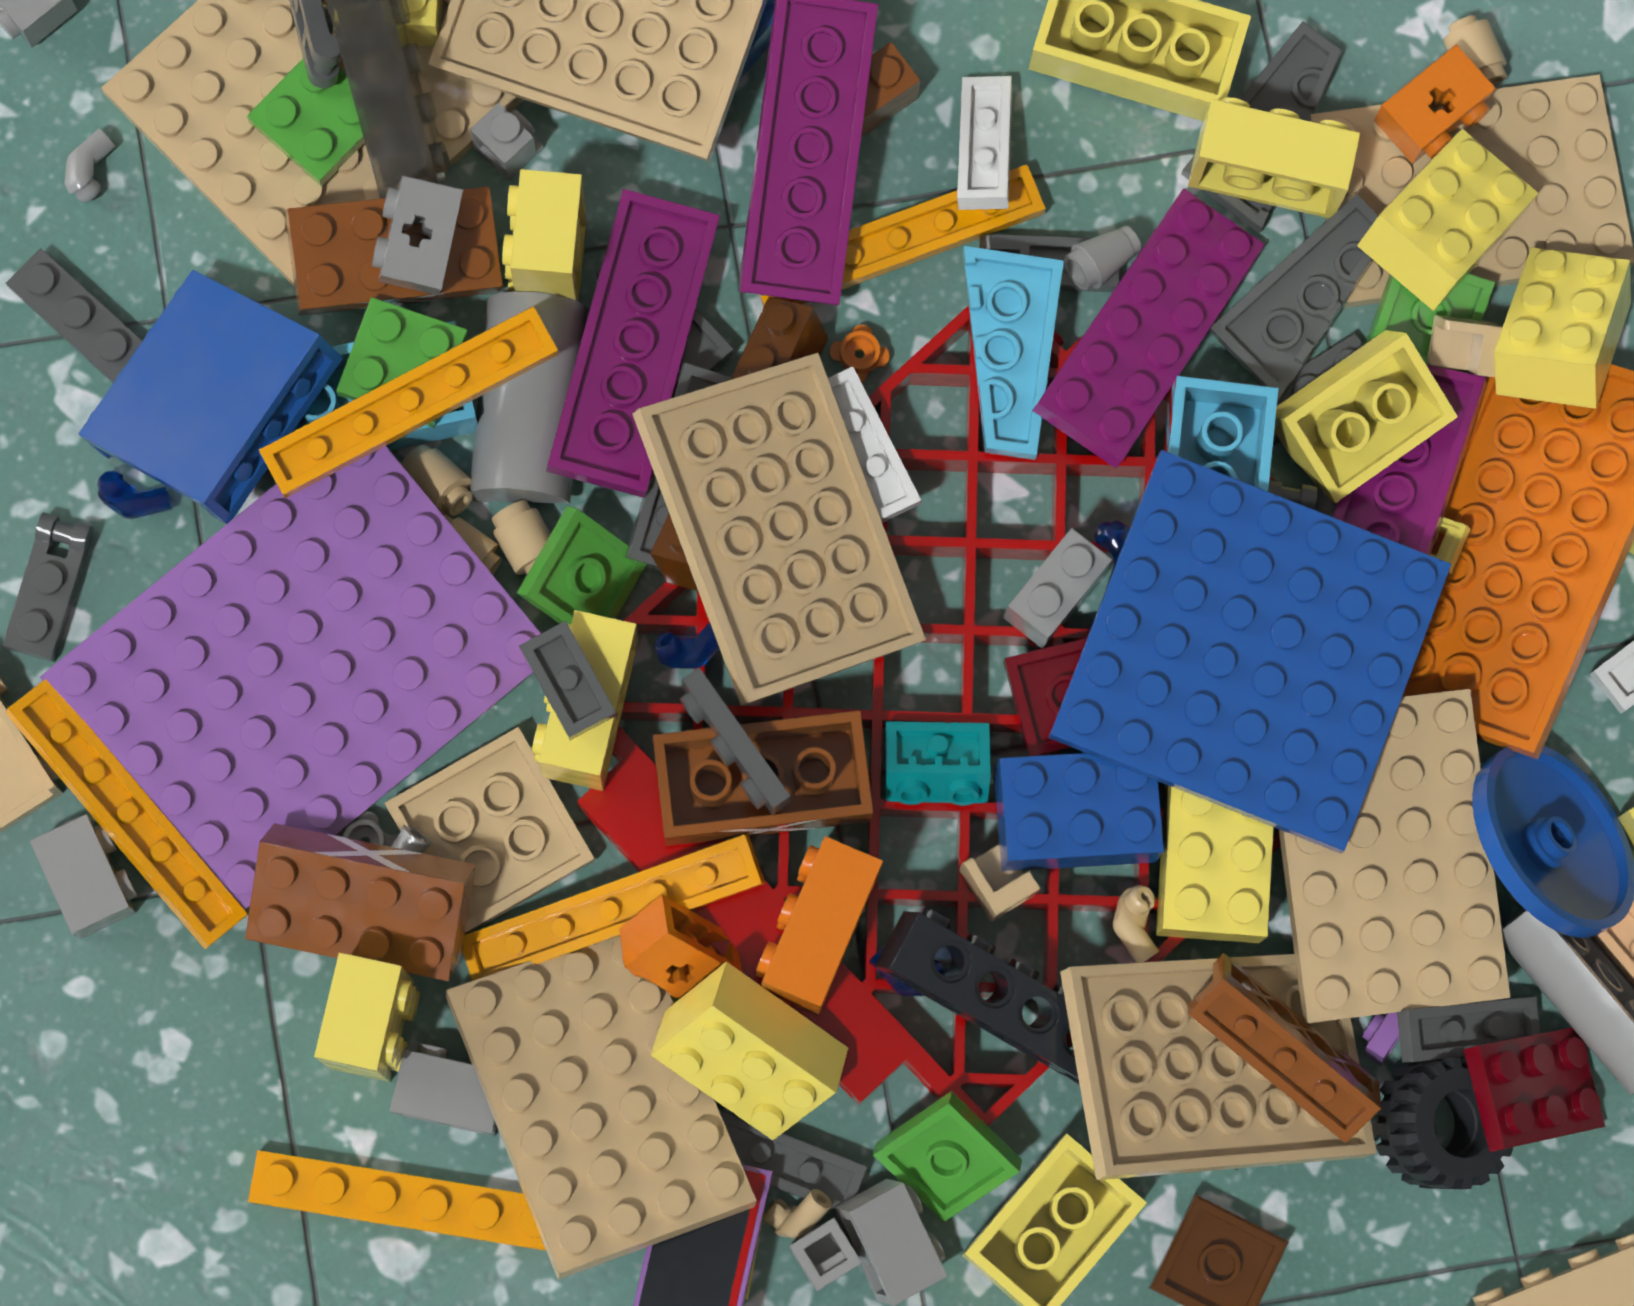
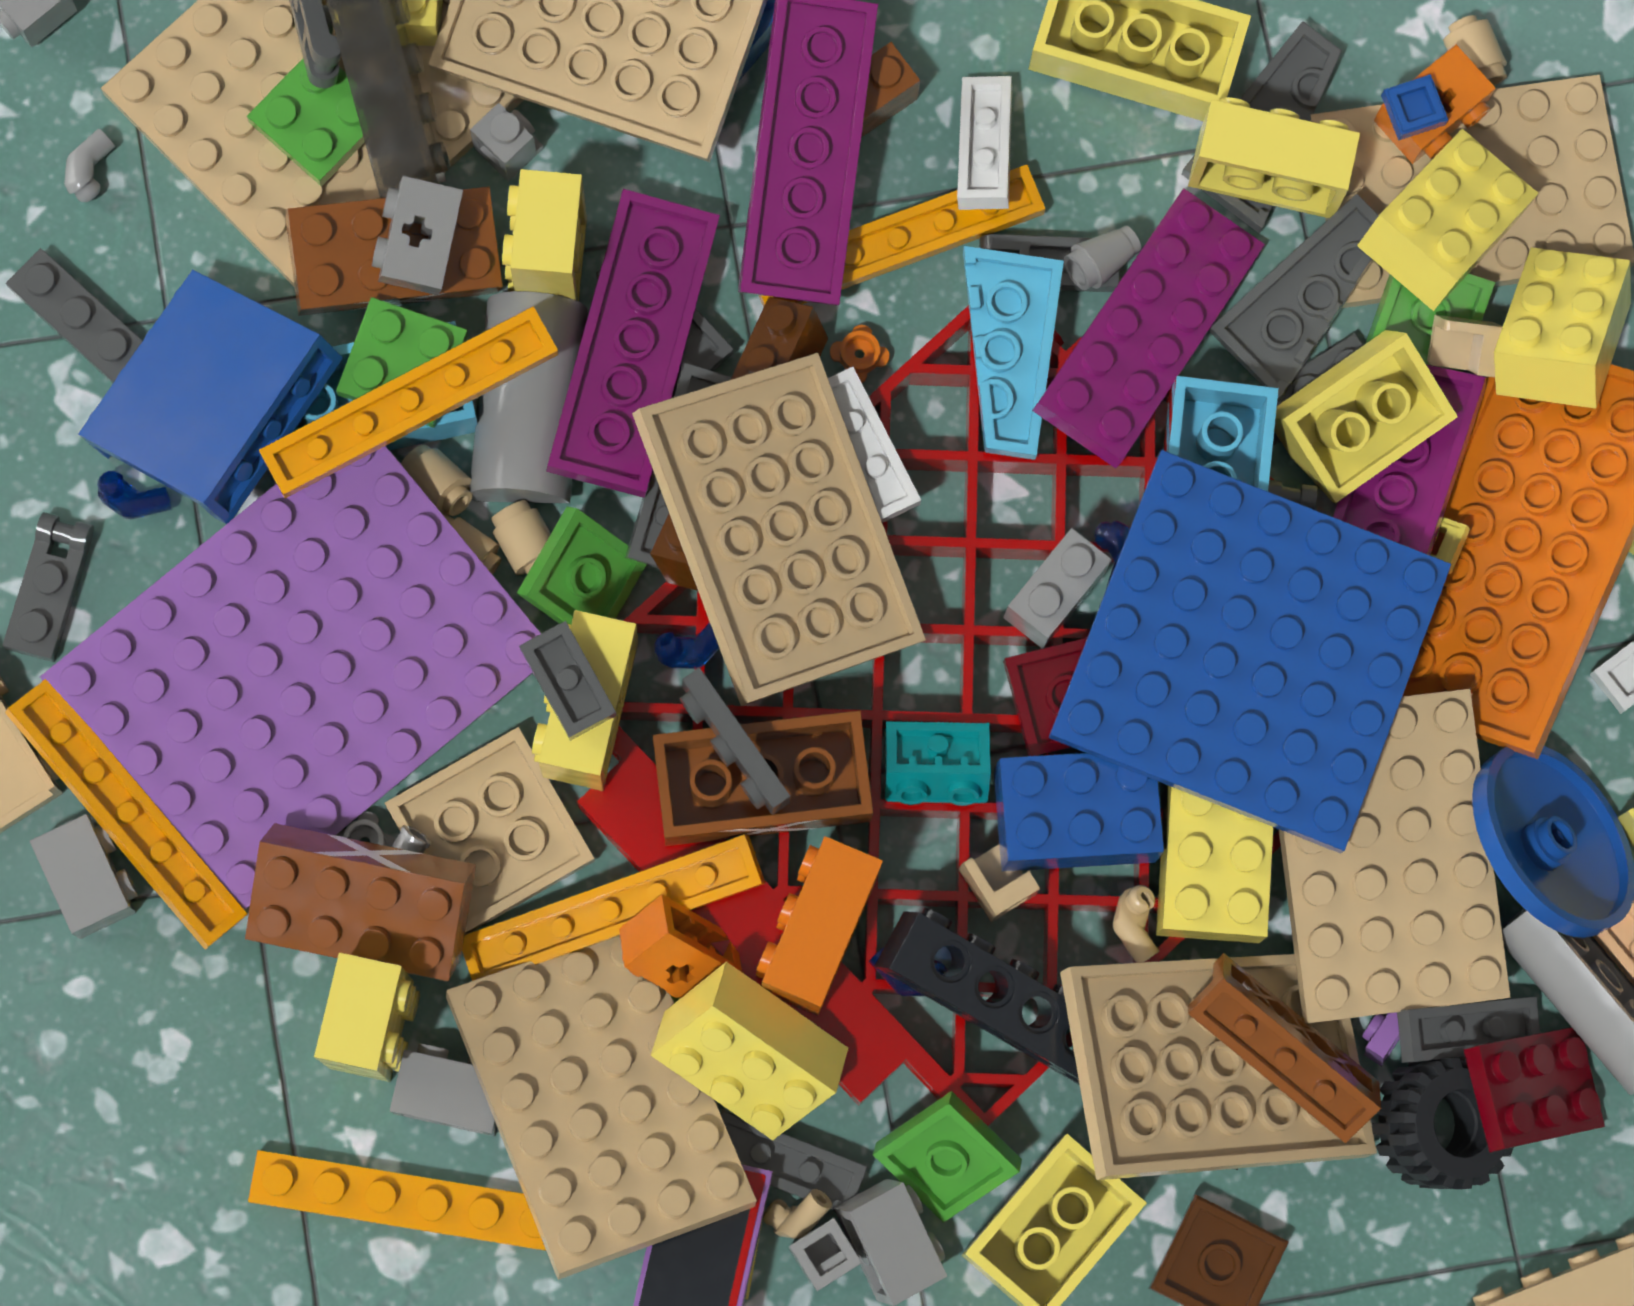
none -> blue tile [1381,74,1448,141]

